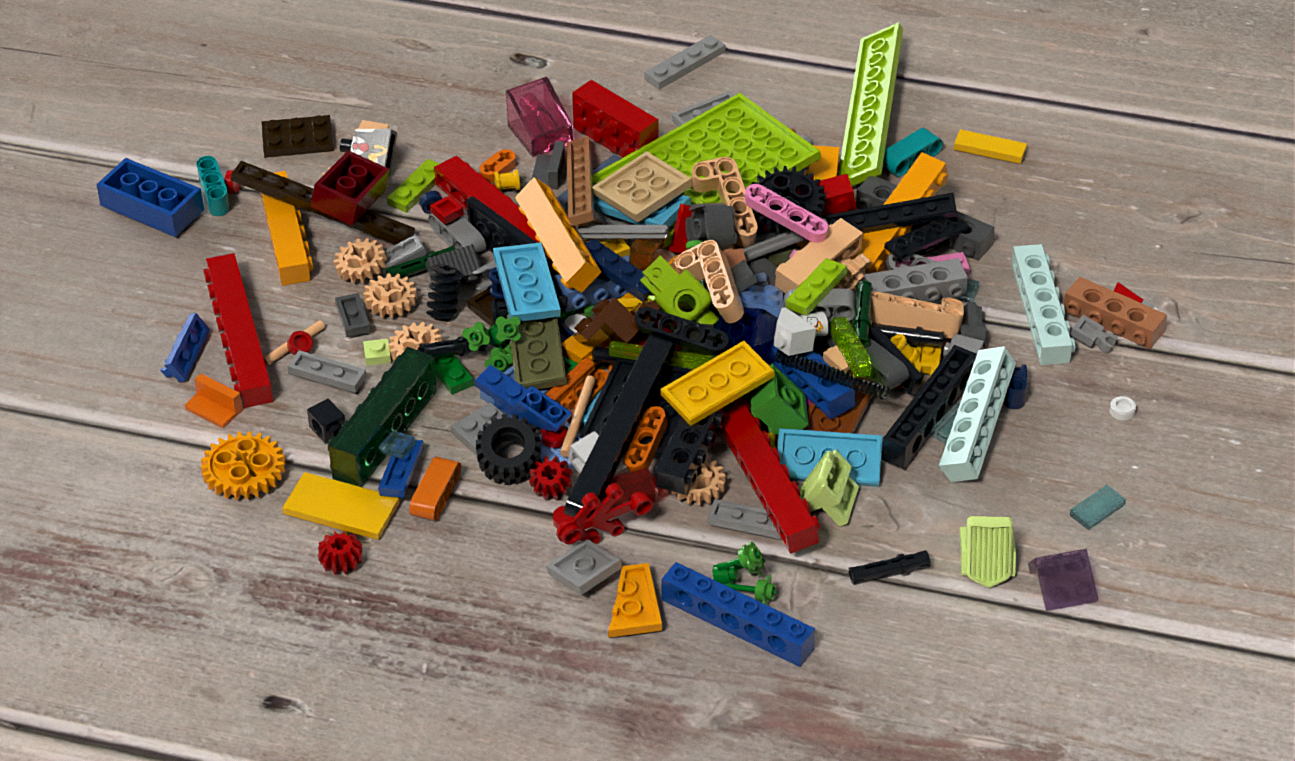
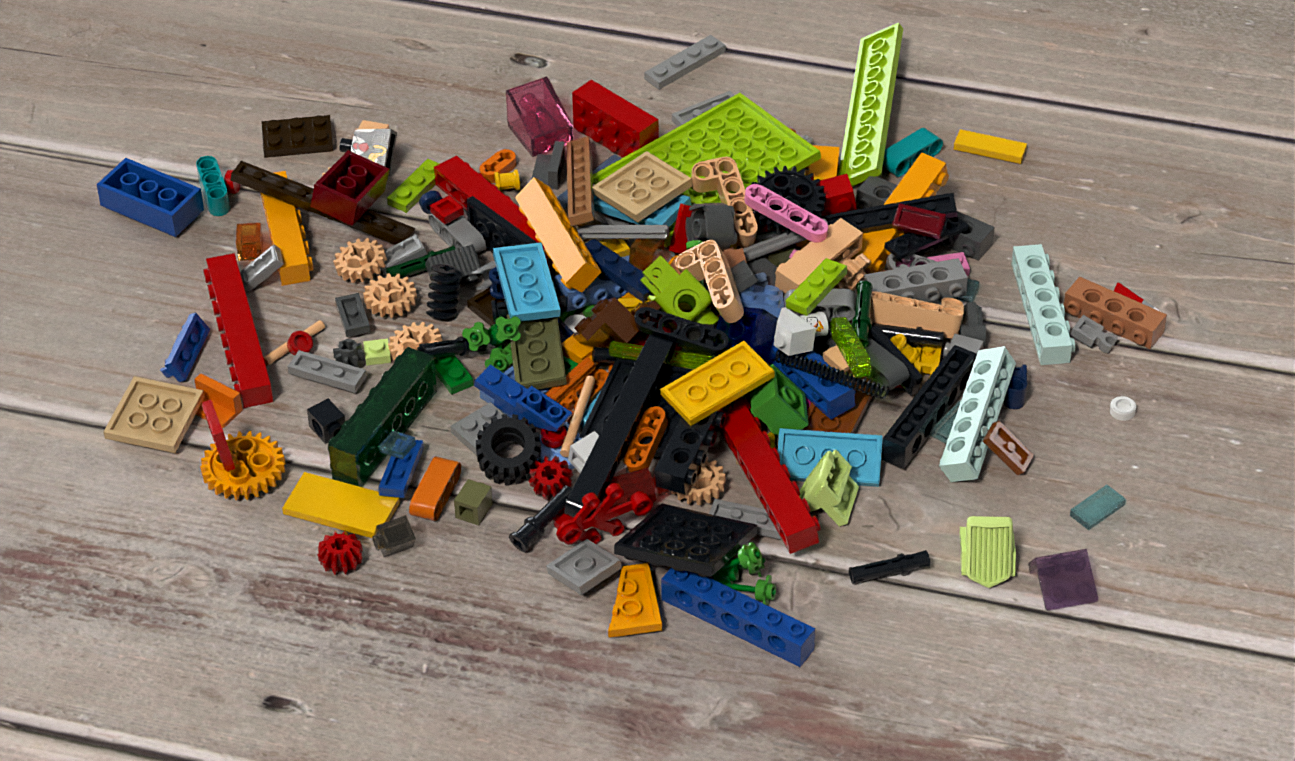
none -> tan plate [103,376,205,453]
none -> red tile [202,400,235,472]
none -> clear orange brick [236,223,263,261]
none -> light grey plate [240,244,284,292]
none -> dark grey gear [333,339,365,367]
none -> clear smoke brick [372,515,416,557]
none -> olive brick [454,479,493,526]
none -> black pin [509,485,572,552]
none -> black plate [614,503,757,577]
none -> dark red tile [892,203,946,239]
none -> dark orange plate [983,421,1034,475]

